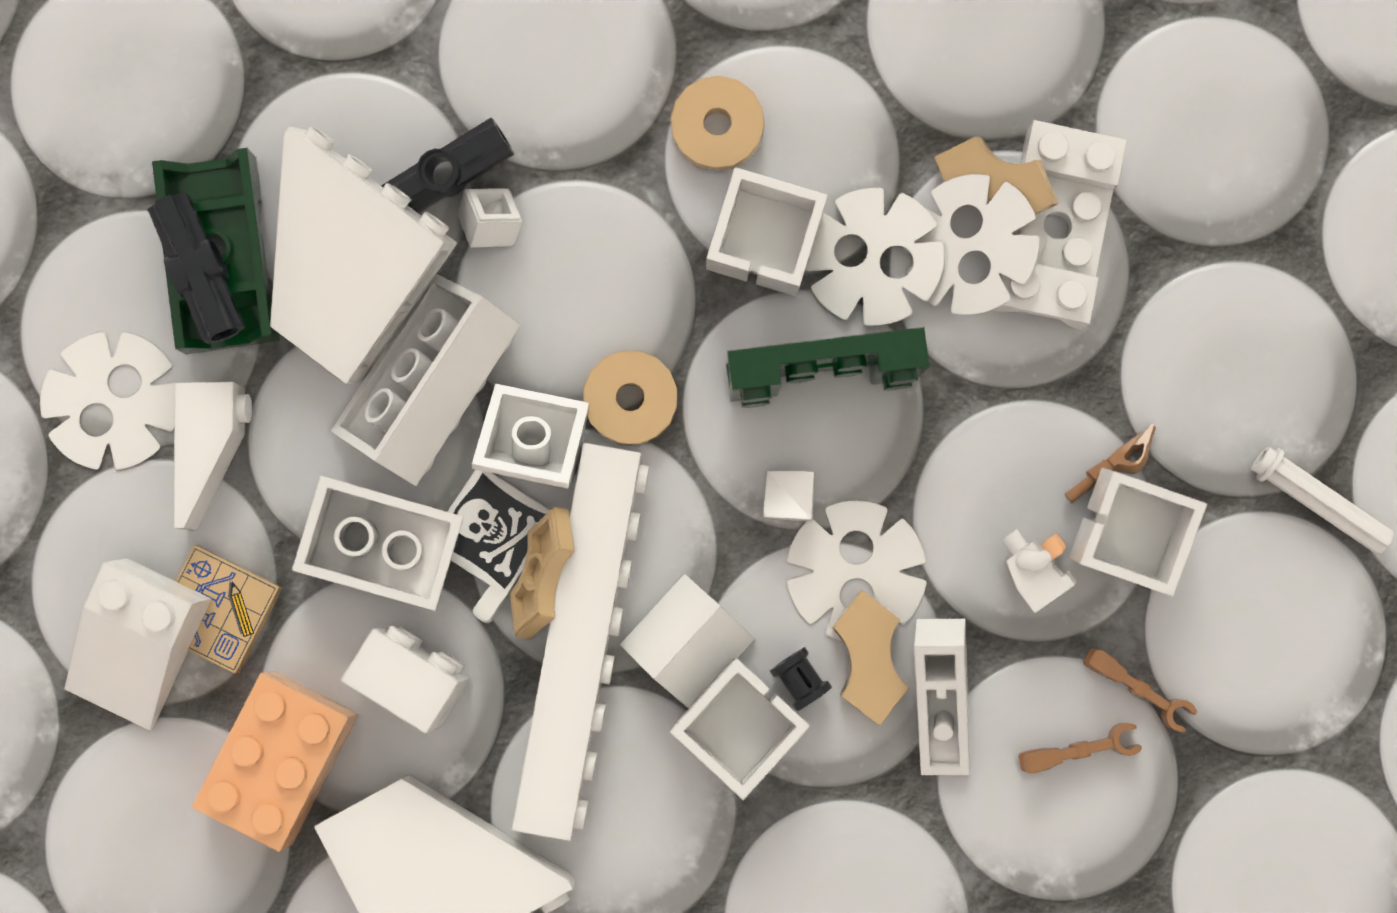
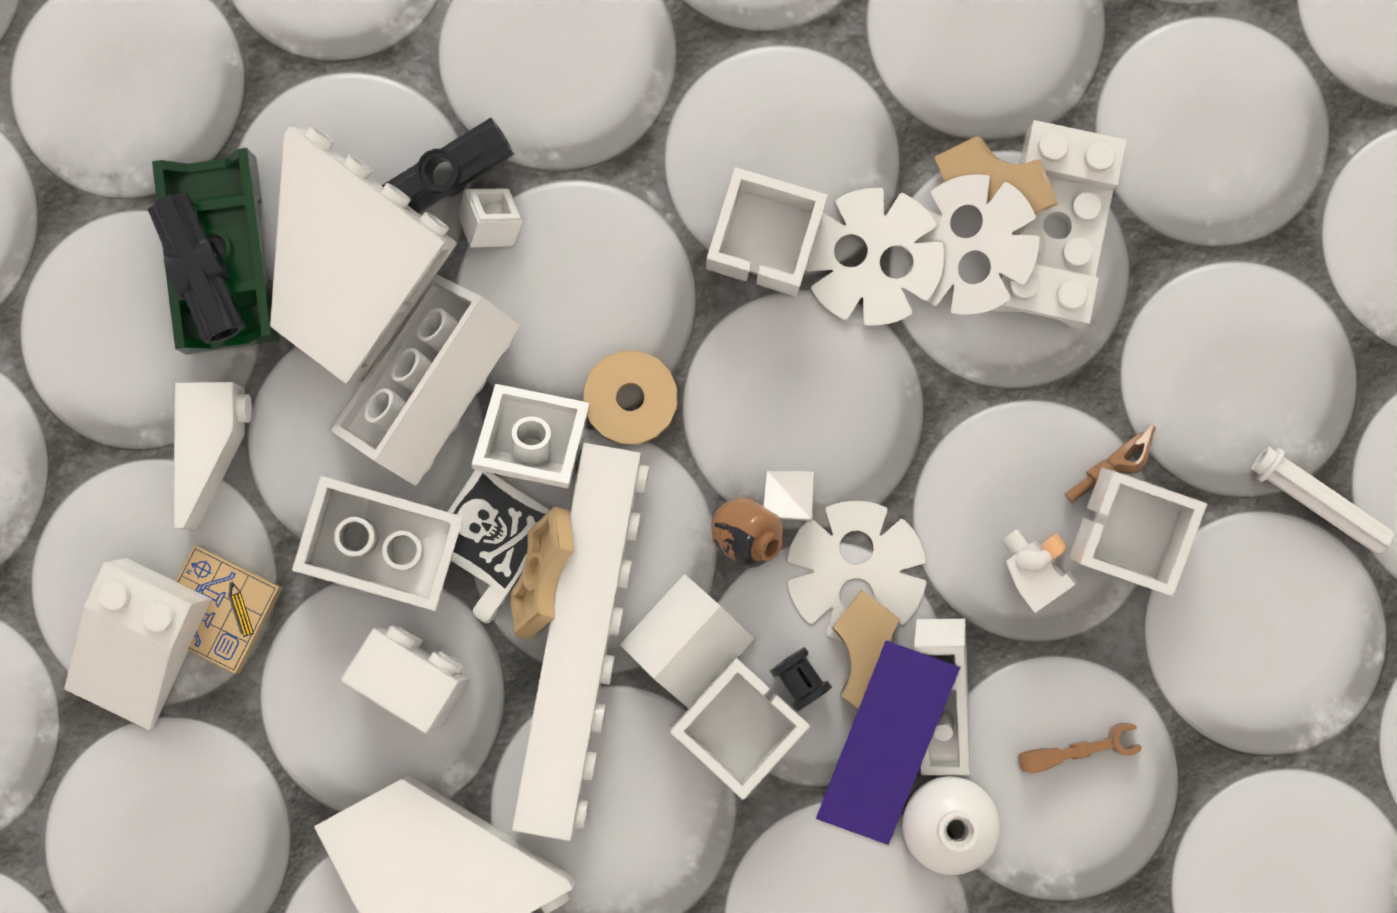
white piece [40,332,175,470] -> none
light nougat brick [192,671,359,852] -> none
tan tile [671,76,765,171] -> none
dark green piece [726,327,930,408] -> none
medium nougat piece [1083,648,1197,732] -> none
none -> medium nougat head [711,497,783,568]
none -> dark purple sticker [816,640,961,845]
none -> white piece [902,776,1000,875]

